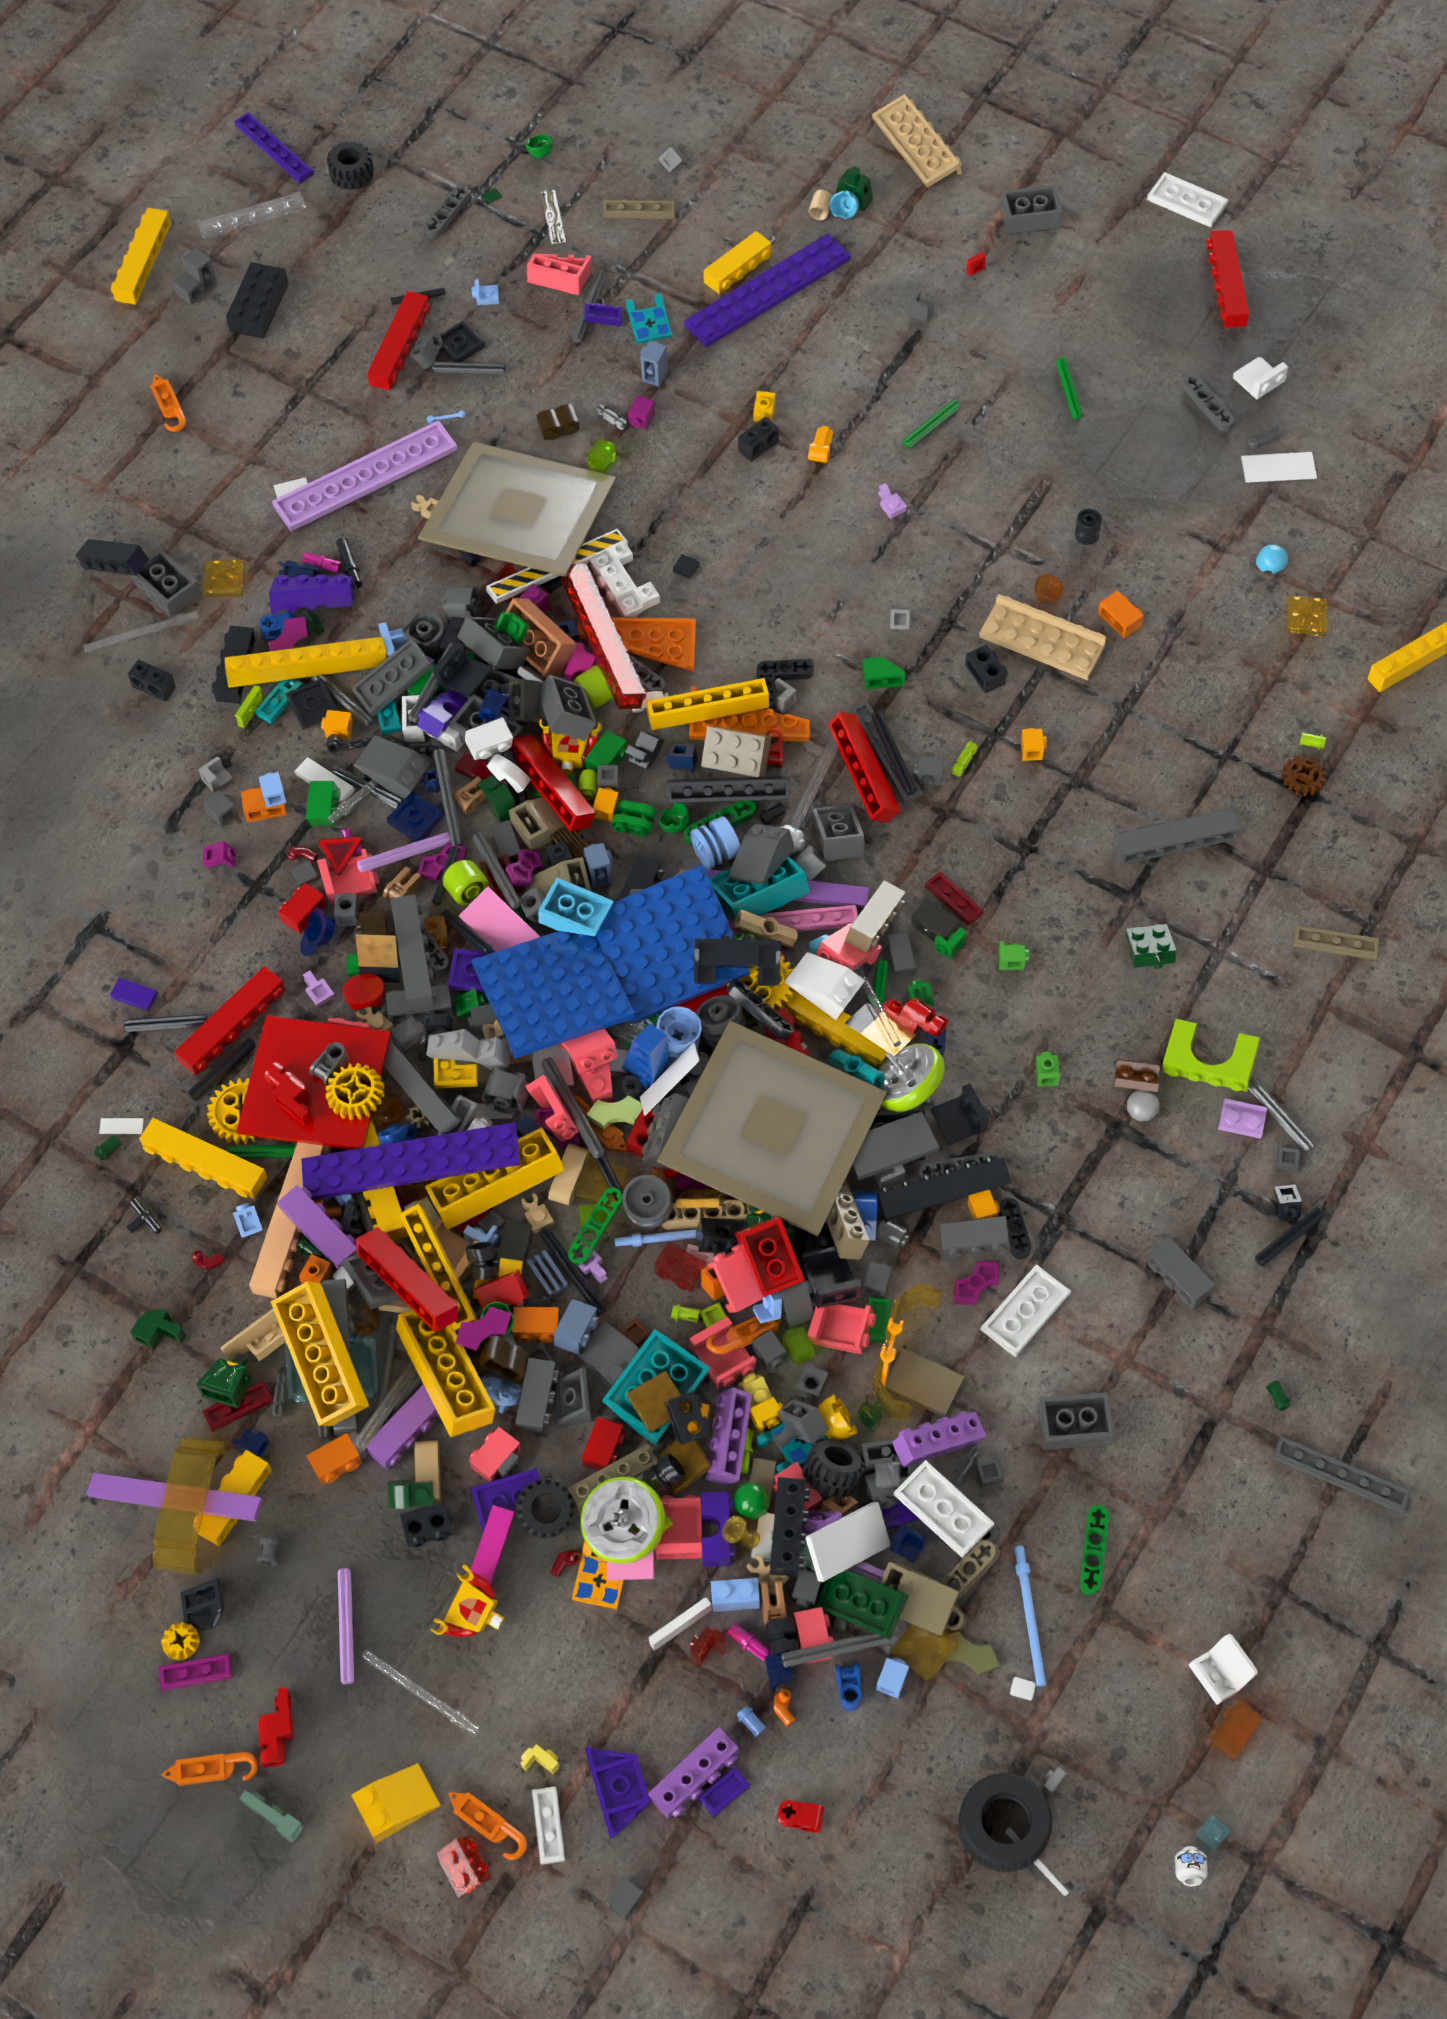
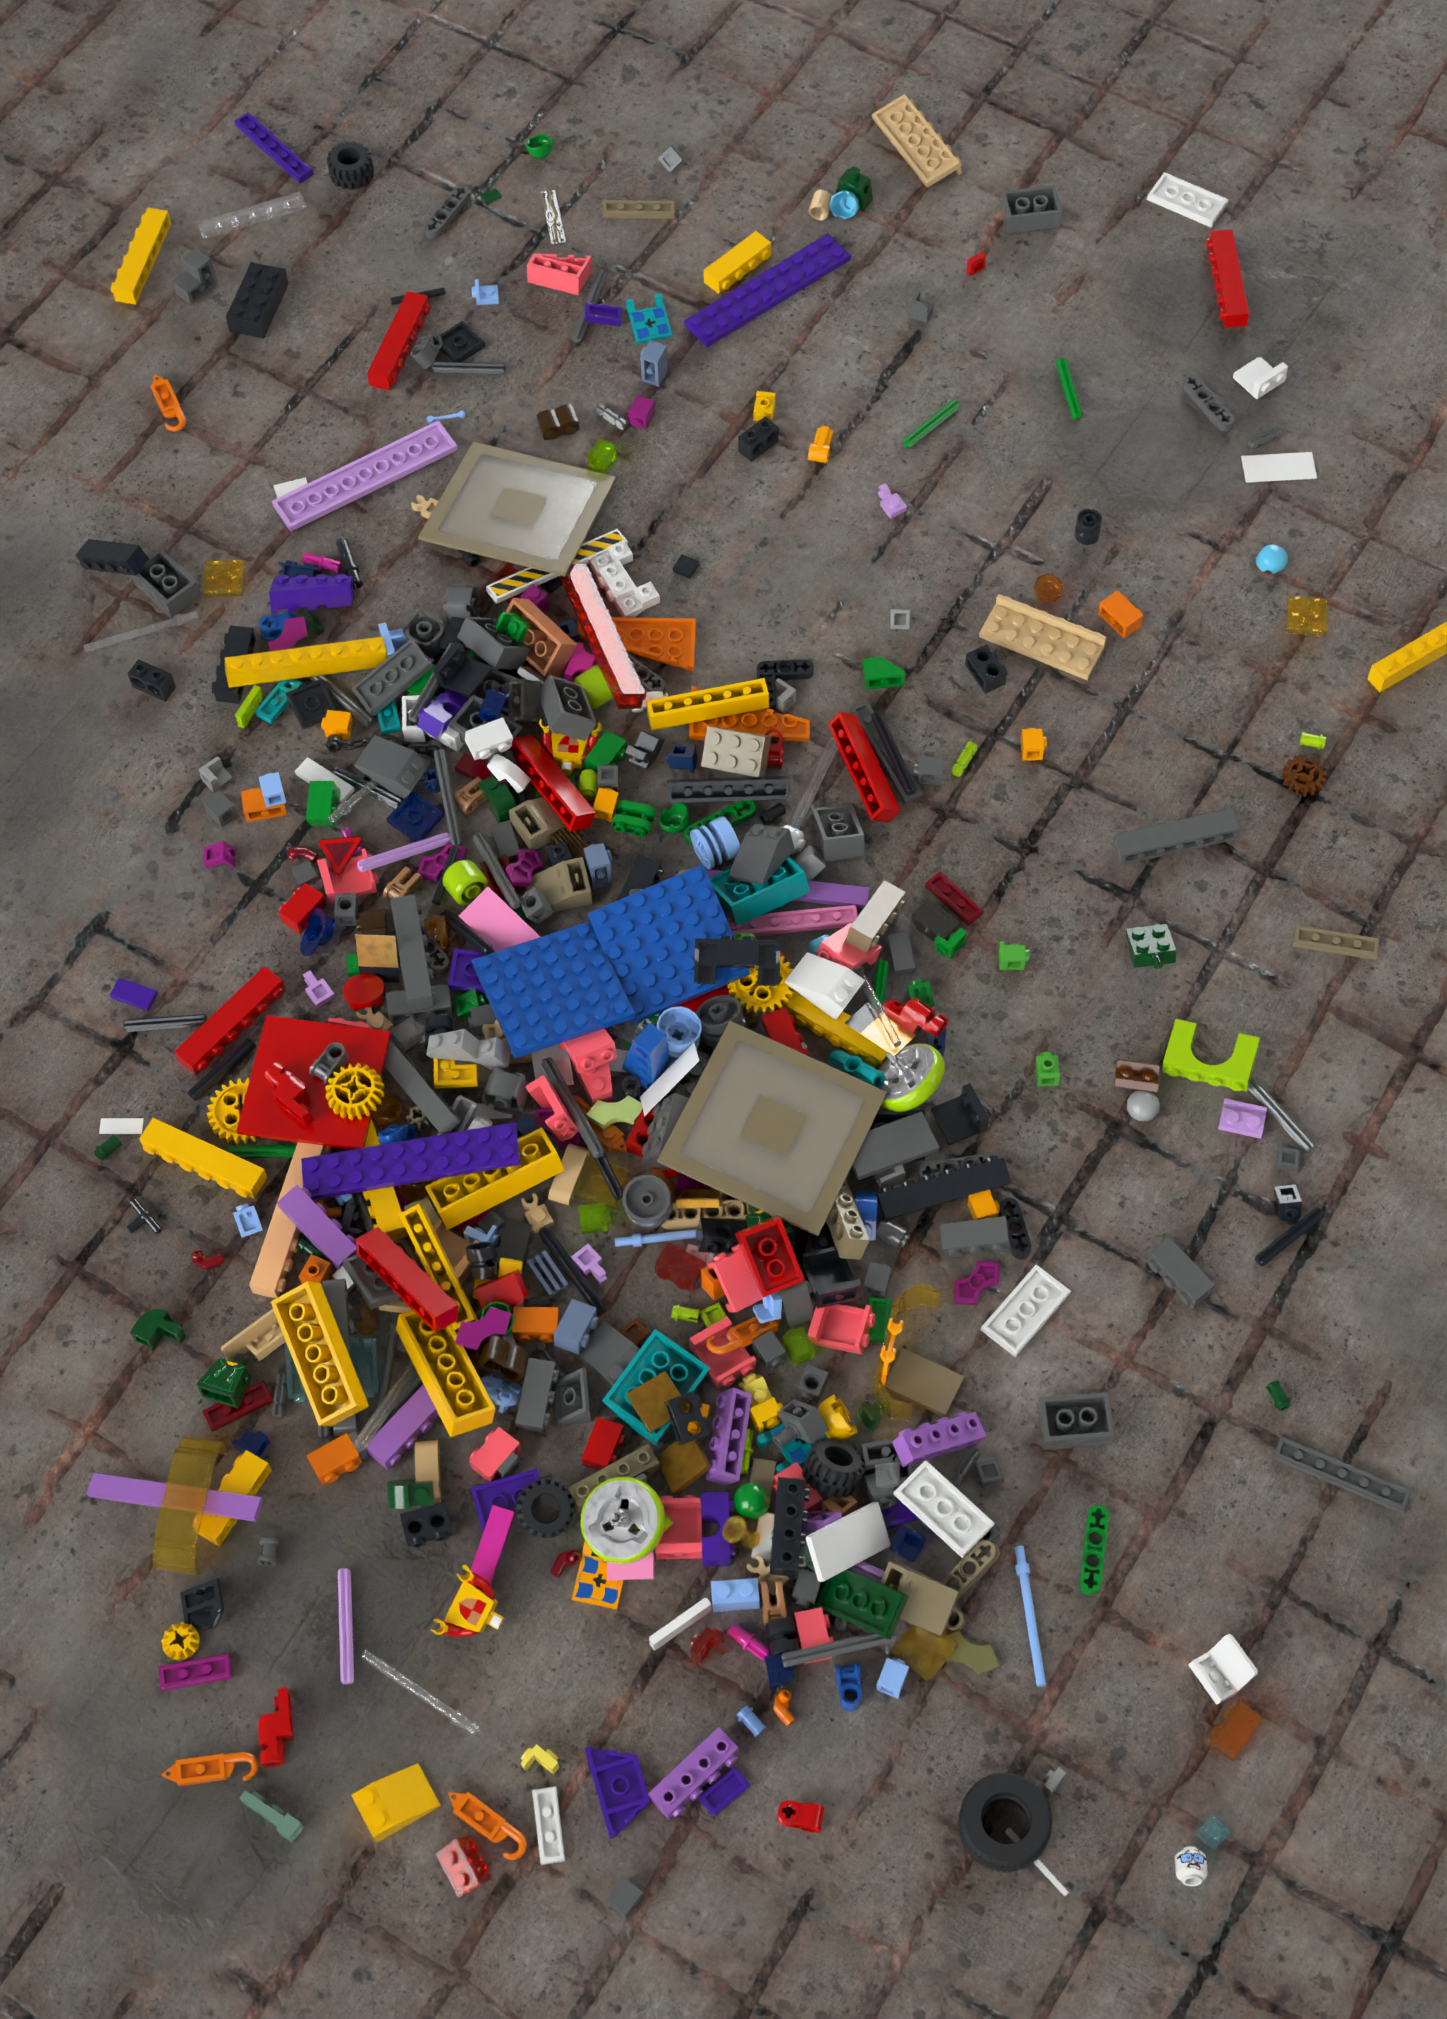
medium azure slope [538,878,614,936] -> none
green beam [568,1188,623,1265] -> none
black wheel [642,1453,686,1497] -> none
black beam [727,979,794,1041] -> none
tan piece [734,910,798,948] -> none
white sticker [1010,1677,1036,1700] -> none

